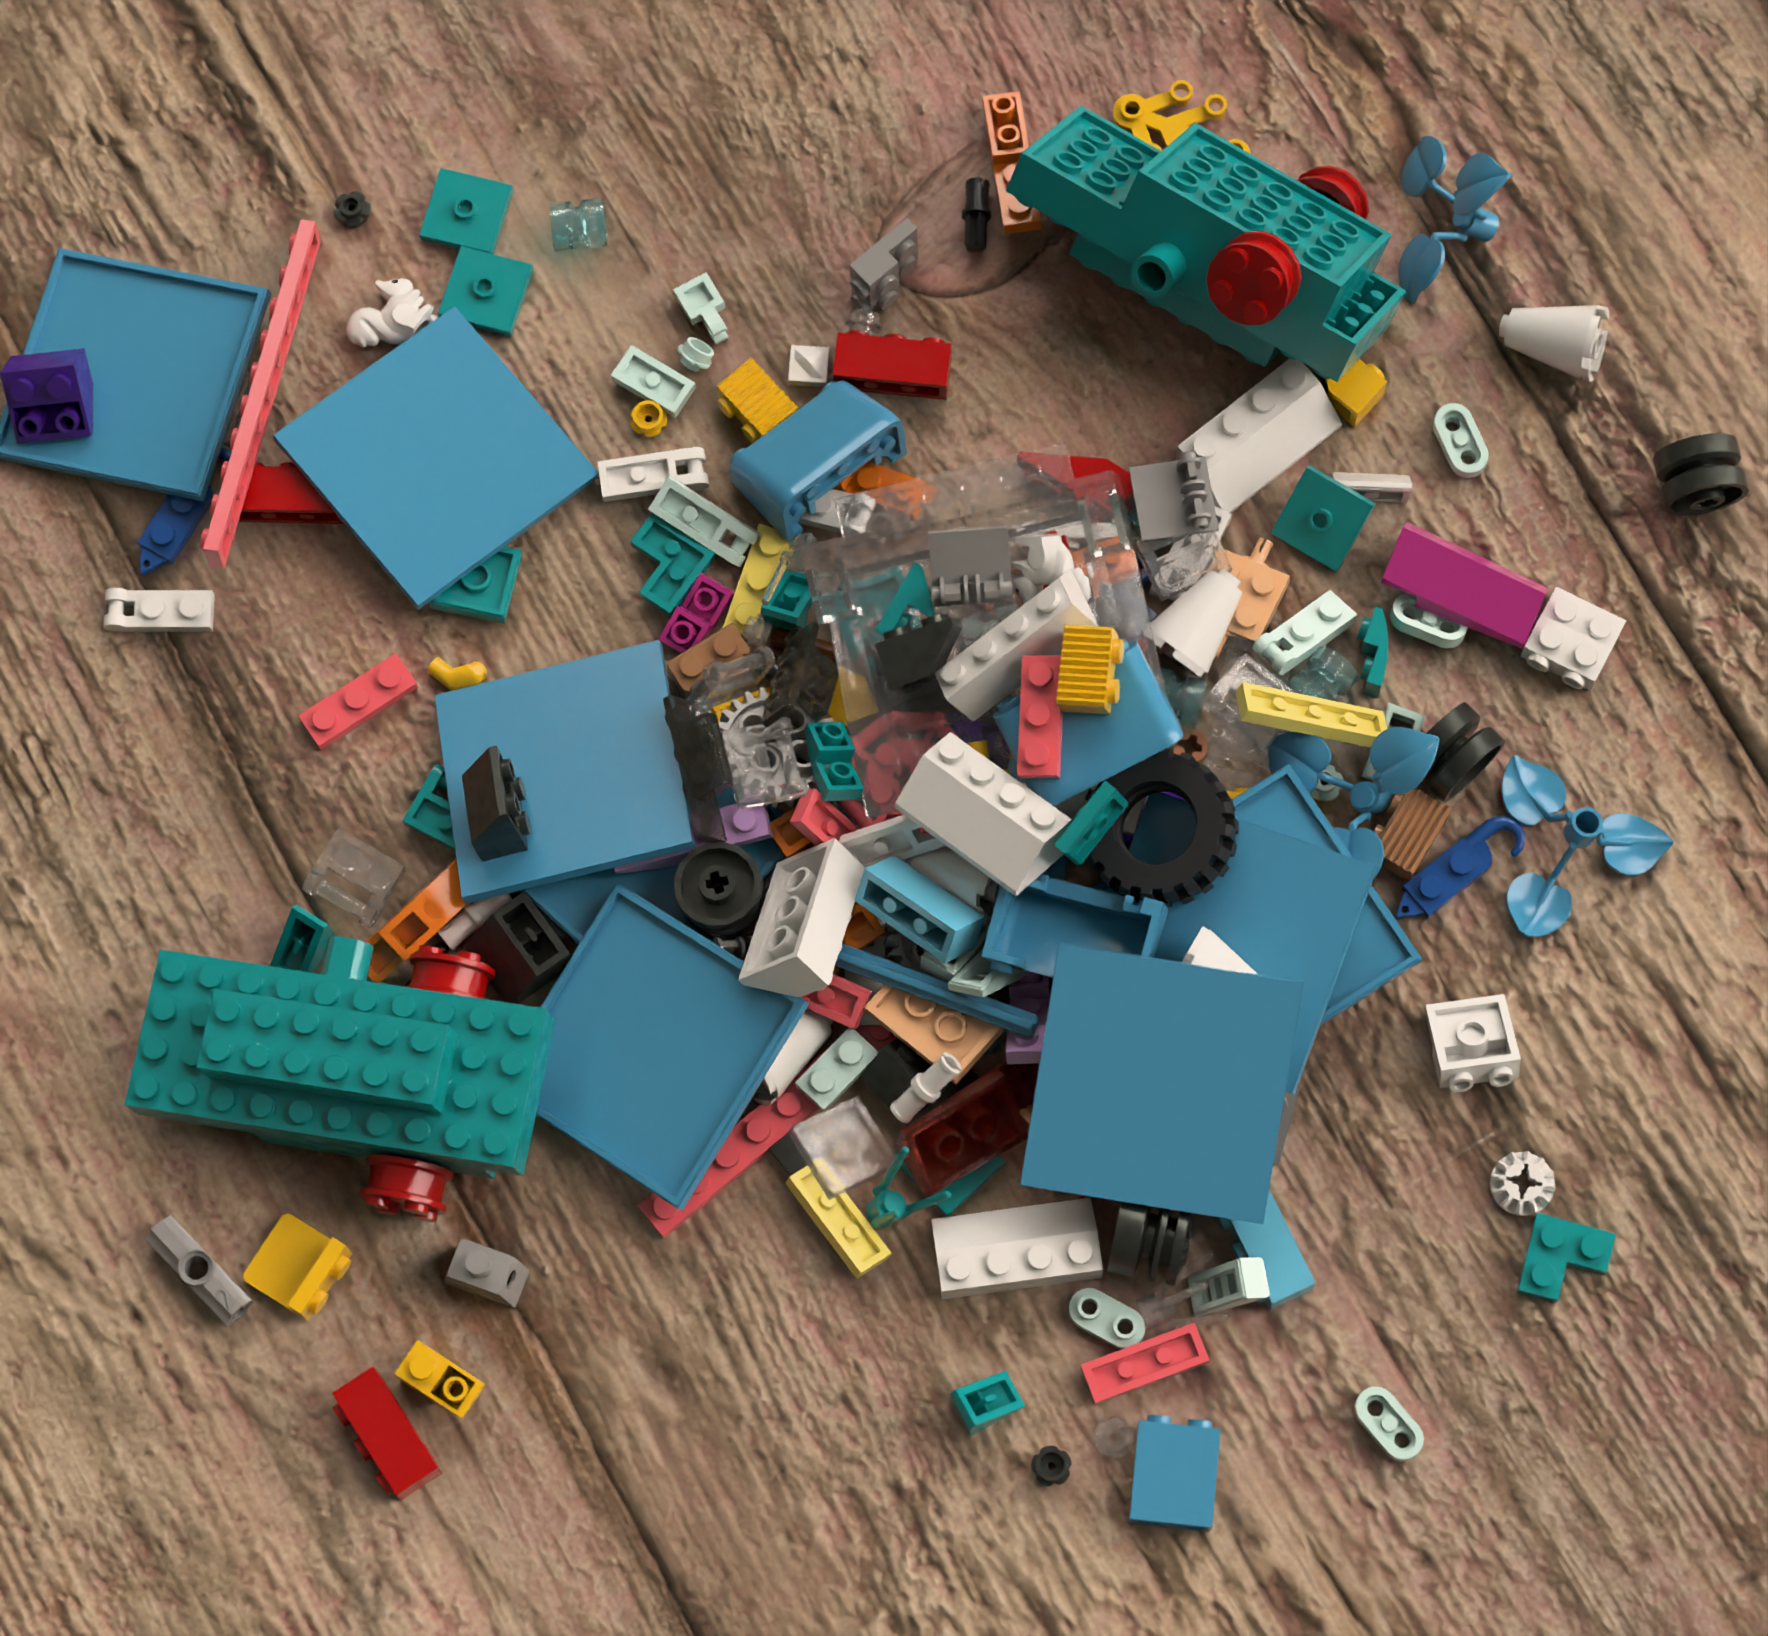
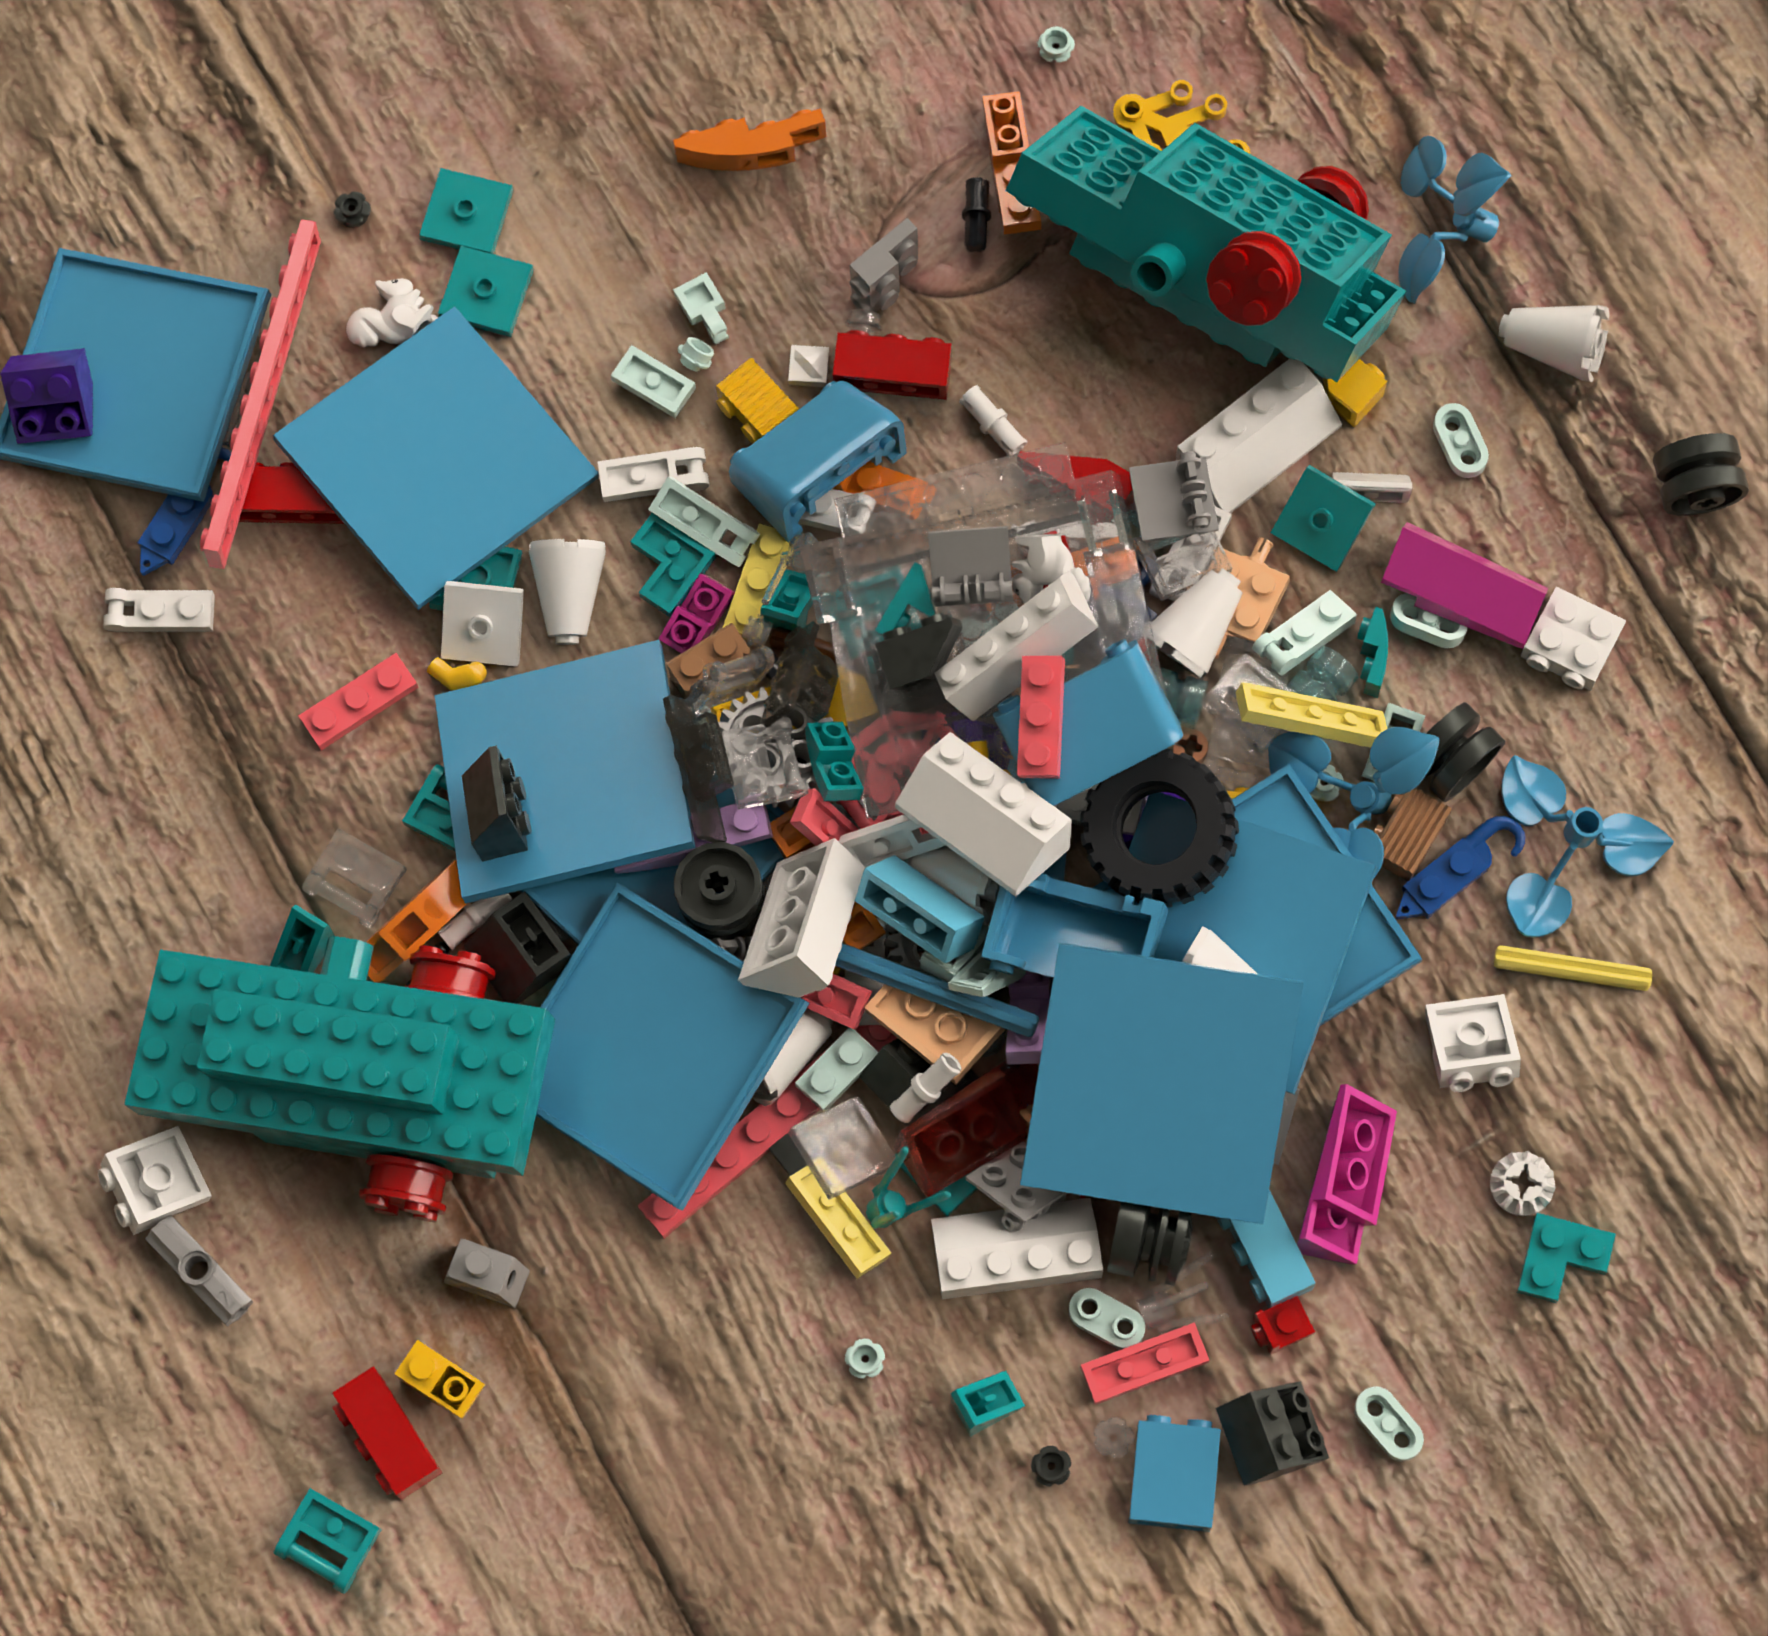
yellow bracket [243,1214,353,1321] -> none
clear light blue wheel [550,198,608,251] -> none
yellow plate [631,400,668,437] -> none
teal plate [1054,781,1128,866] -> none
yellow brick [1056,625,1124,715] -> none
light aqua slope [1188,1257,1269,1316] -> none
none -> white plate [98,1126,212,1235]
none -> teal plate [273,1488,382,1594]
none -> white plate [441,581,524,667]
none -> white cone [529,539,606,645]
none -> orange slope [673,108,826,171]
none -> light aqua plate [845,1339,885,1379]
none -> white pin [959,385,1028,458]
none -> light grey hinge [965,1140,1067,1231]
none -> light aqua plate [1038,27,1075,63]
none -> pearl dark grey slope [1216,1381,1329,1486]
none -> red bracket [1250,1296,1315,1355]
none -> dark pink slope [1297,1084,1397,1264]
none -> light yellow axle [1494,945,1652,991]

